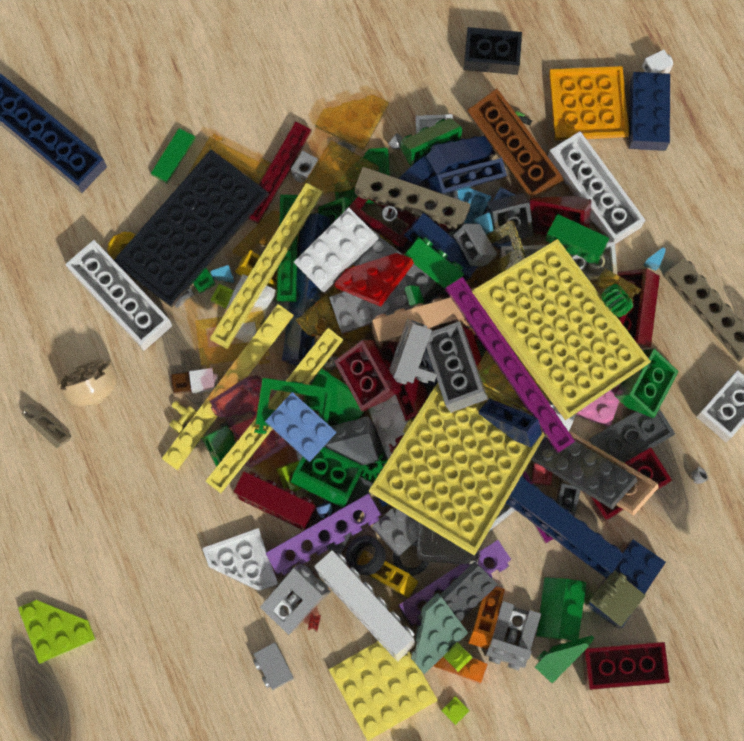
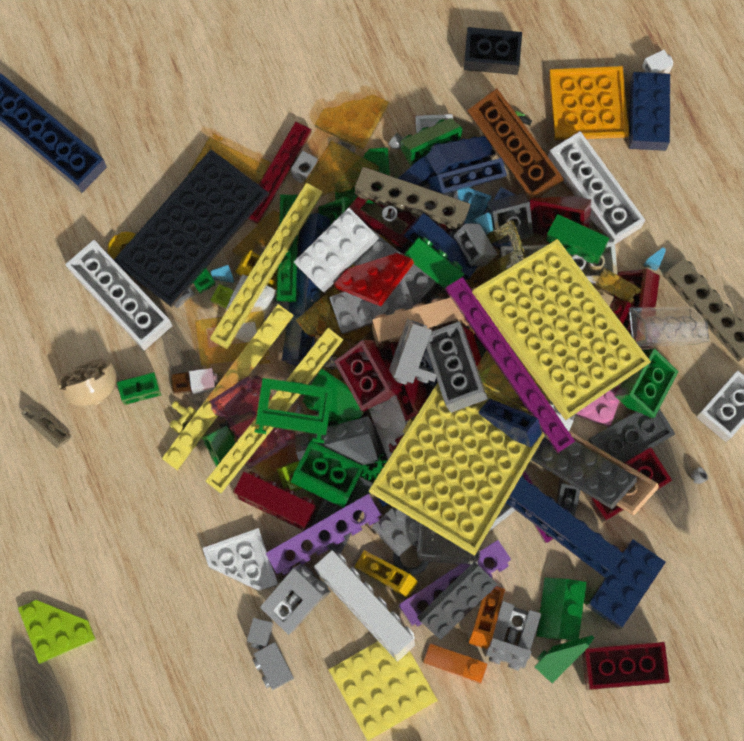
green tile [151,128,196,184] -> none
medium blue plate [265,392,336,462] -> none
clear red bush [308,613,321,632] -> none
medium blue hinge [316,502,333,518] -> none
black tyre [346,535,386,576] -> none
green tile [404,285,425,306] -> none
sand green plate [411,594,468,674] -> none
lime plate [441,696,470,725] -> none
lime plate [443,642,472,672] -> none
coral tile [531,463,552,486] -> none
olive hinge [590,570,646,627] -> none
green gear [601,283,633,317] -> none
none -> green brick [117,372,162,405]
none -> light grey brick [247,618,274,650]
none -> clear slope [629,307,709,346]

